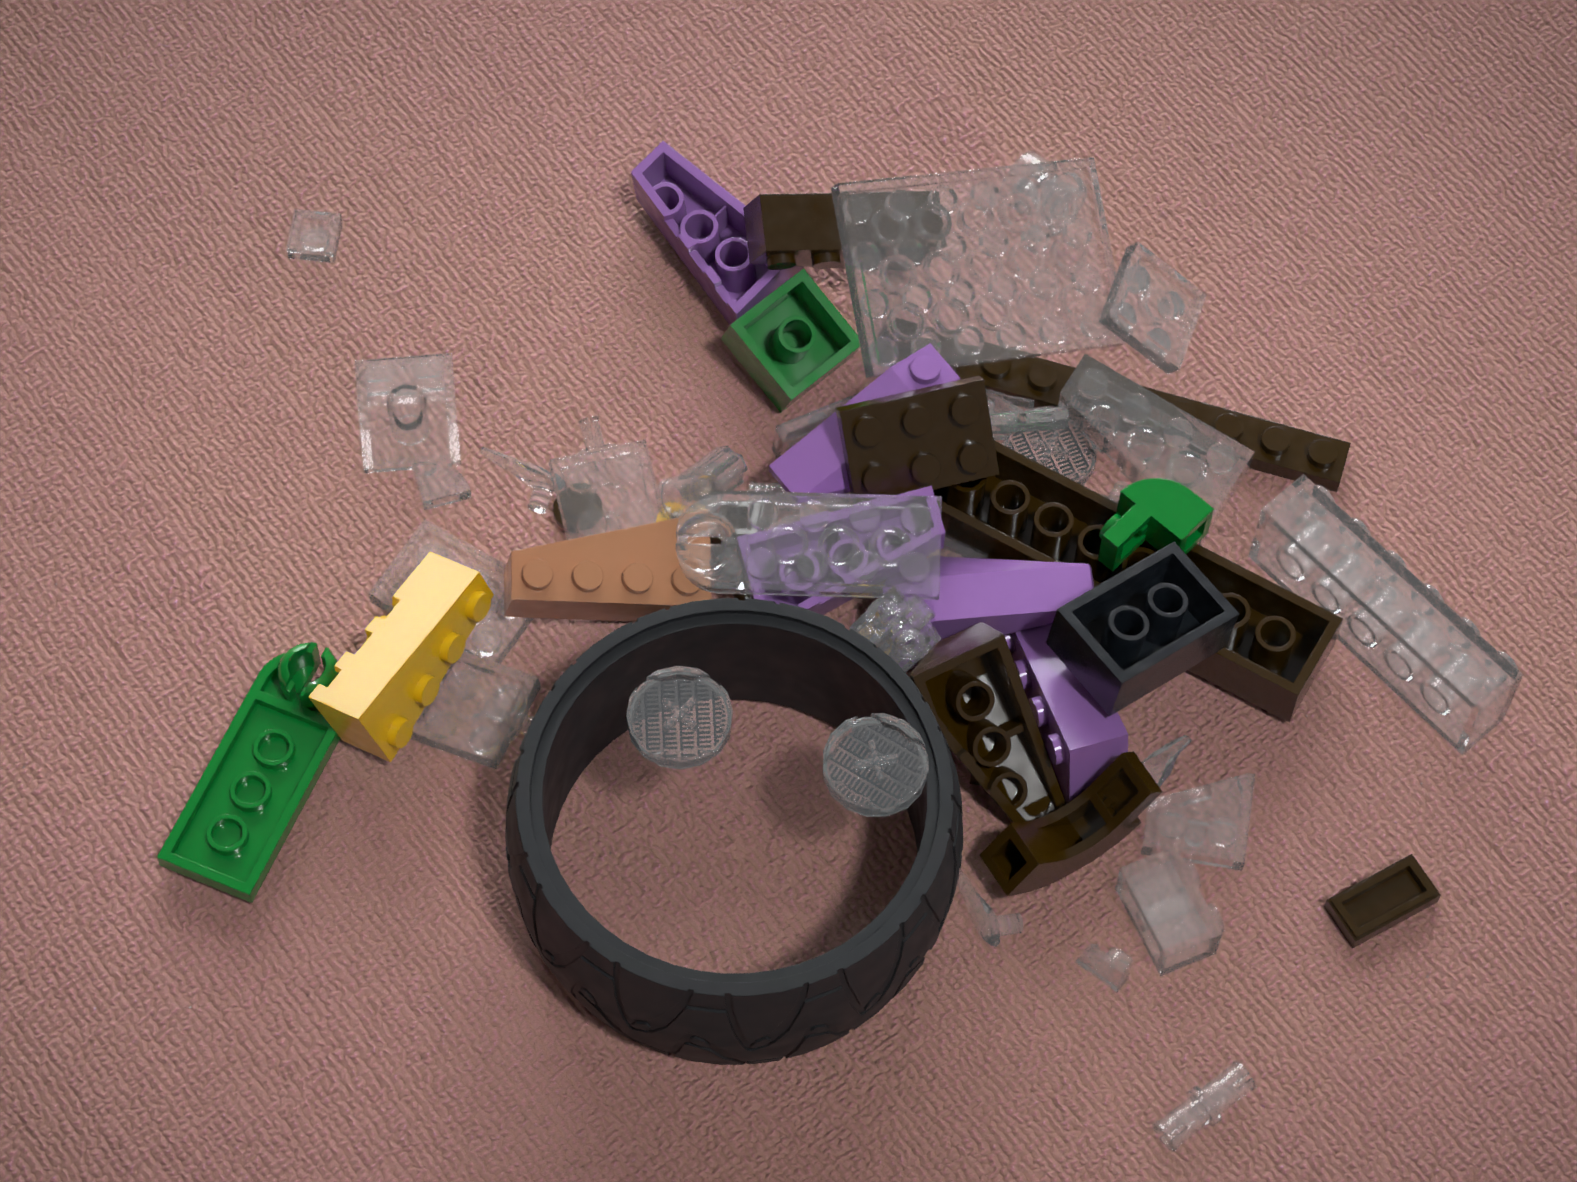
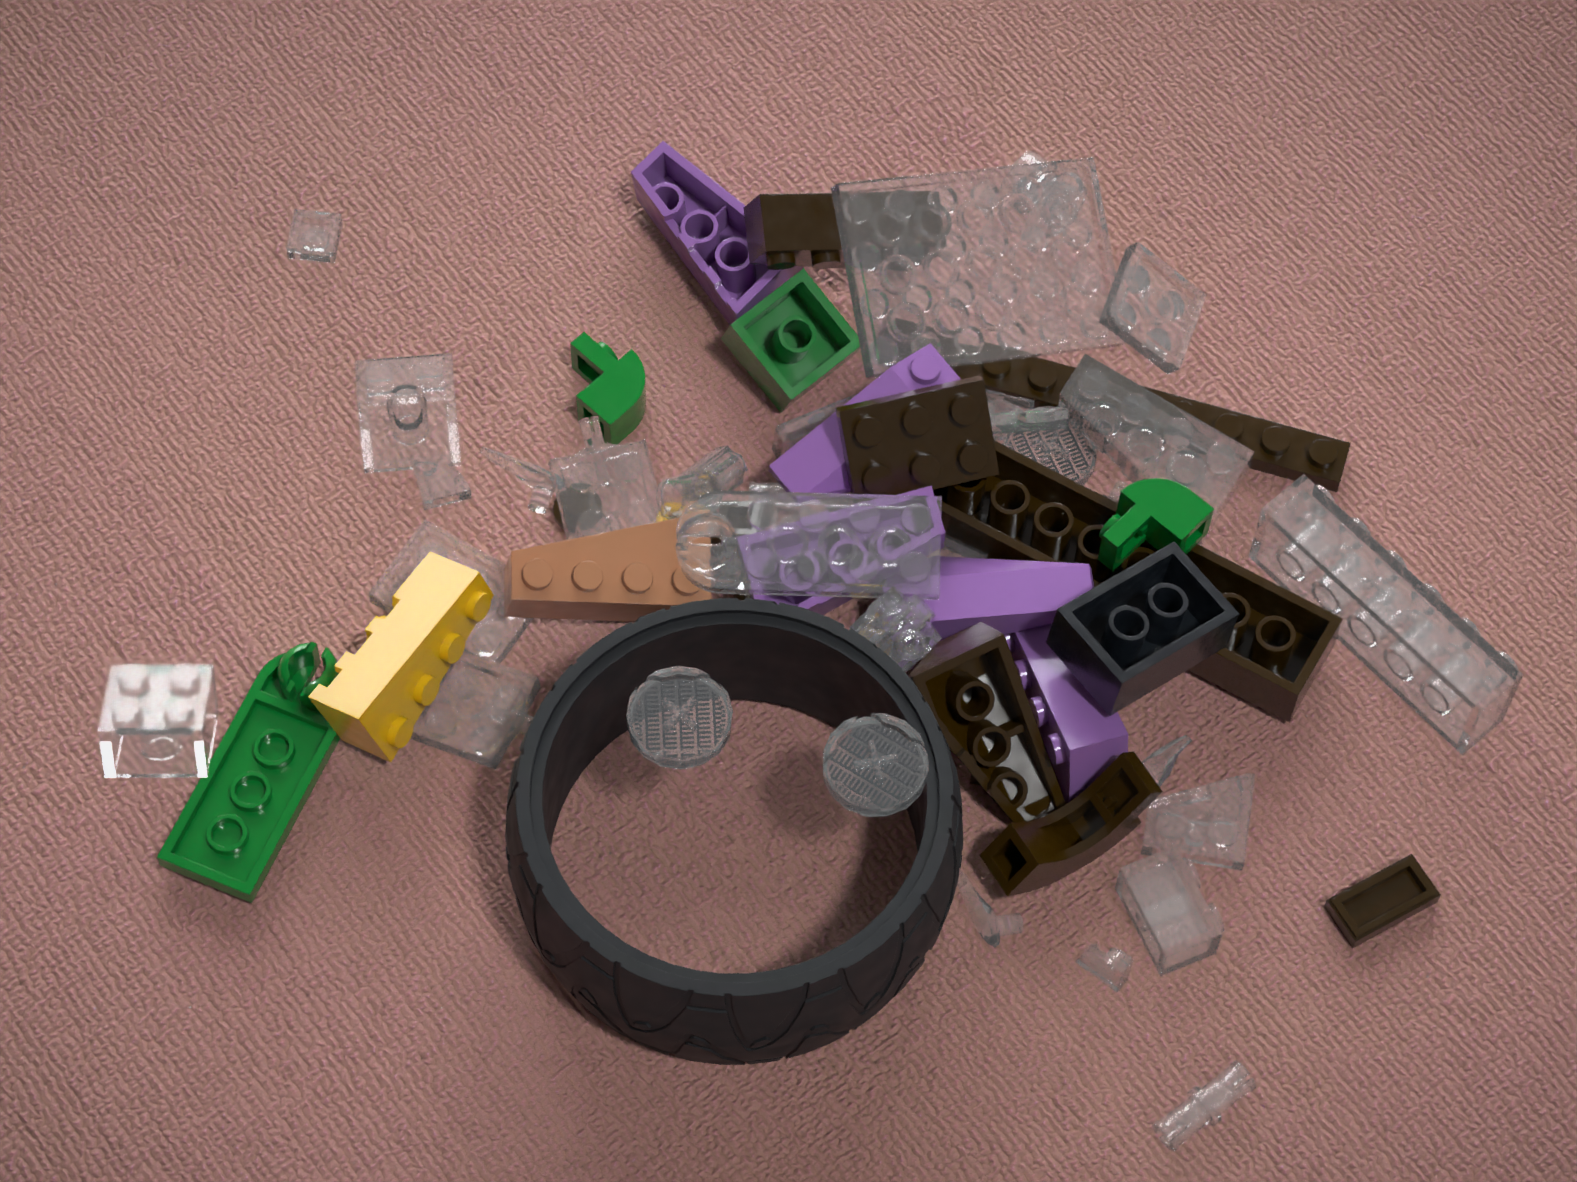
none -> clear brick [98,663,219,778]
none -> green brick [570,332,646,450]

